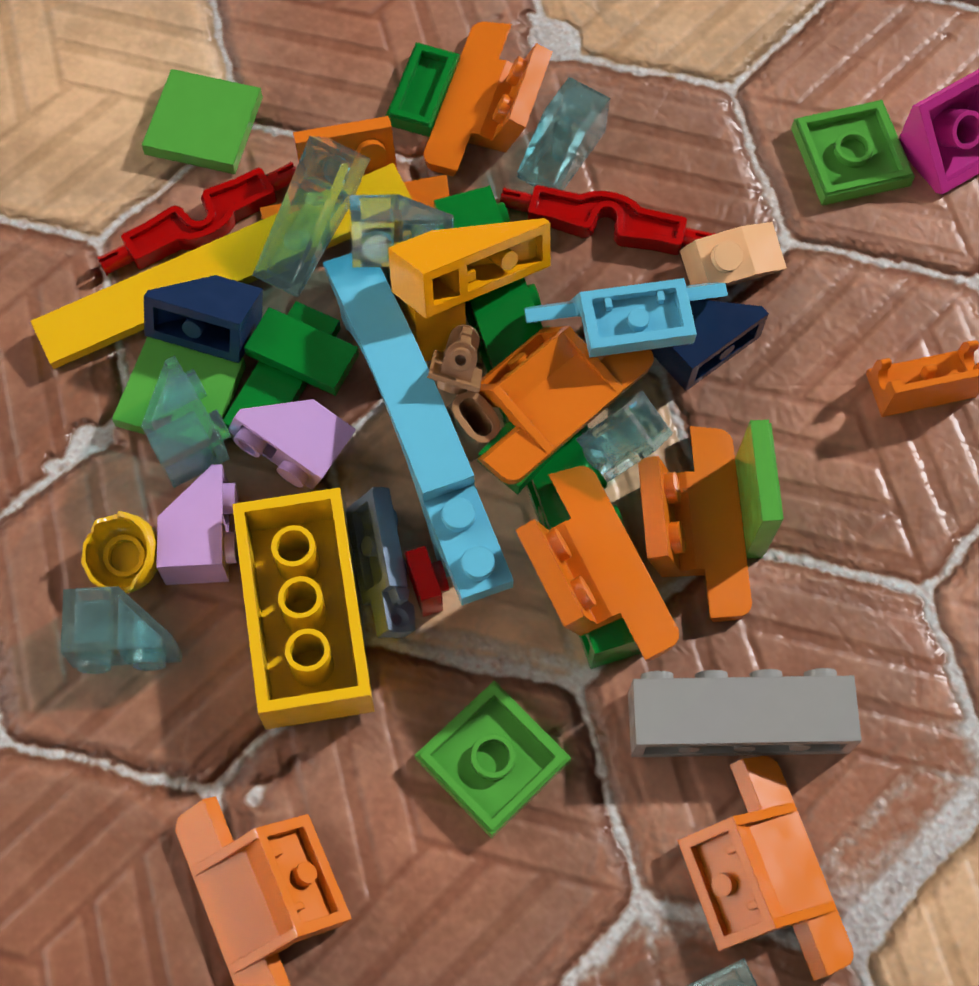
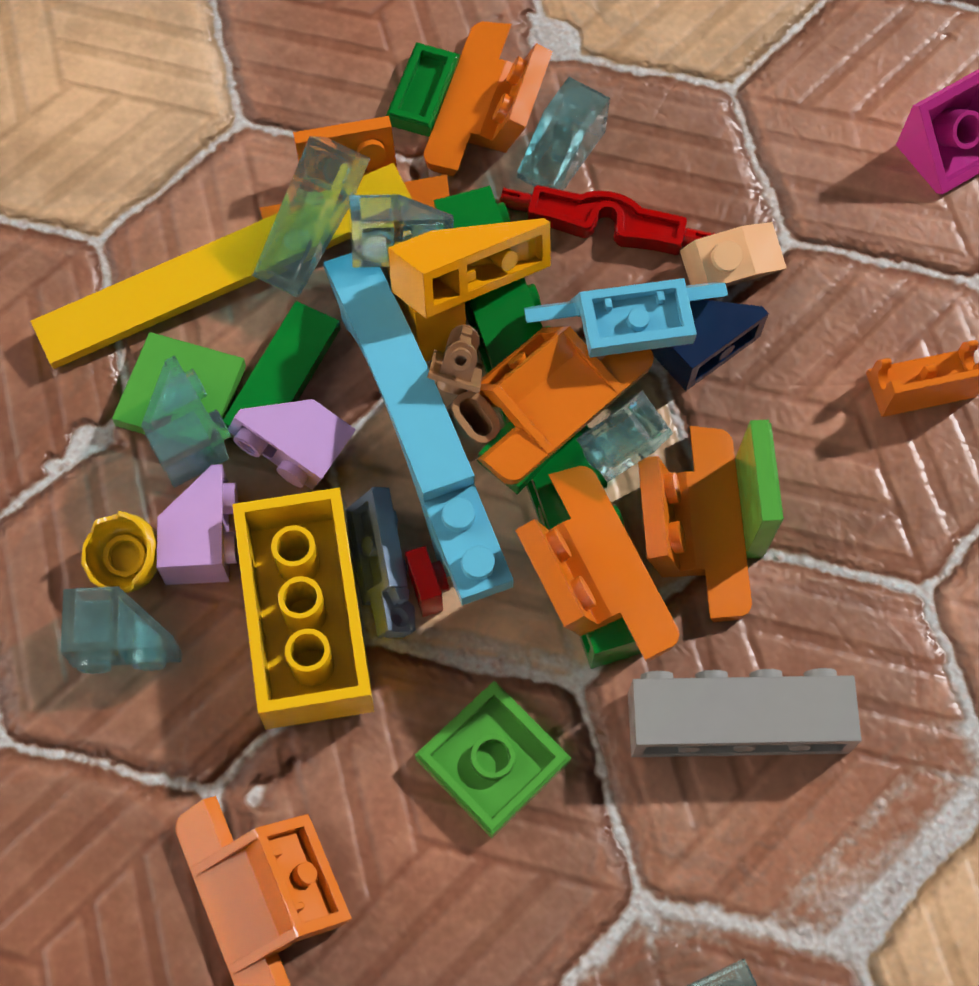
red piece [96,162,300,276] -> none
bright green tile [142,69,263,174] -> none
dark blue slope [143,275,263,363] -> none
green tile [244,307,359,396] -> none
orange plate [677,756,854,981] -> none
bright green tile [791,100,915,206] -> none

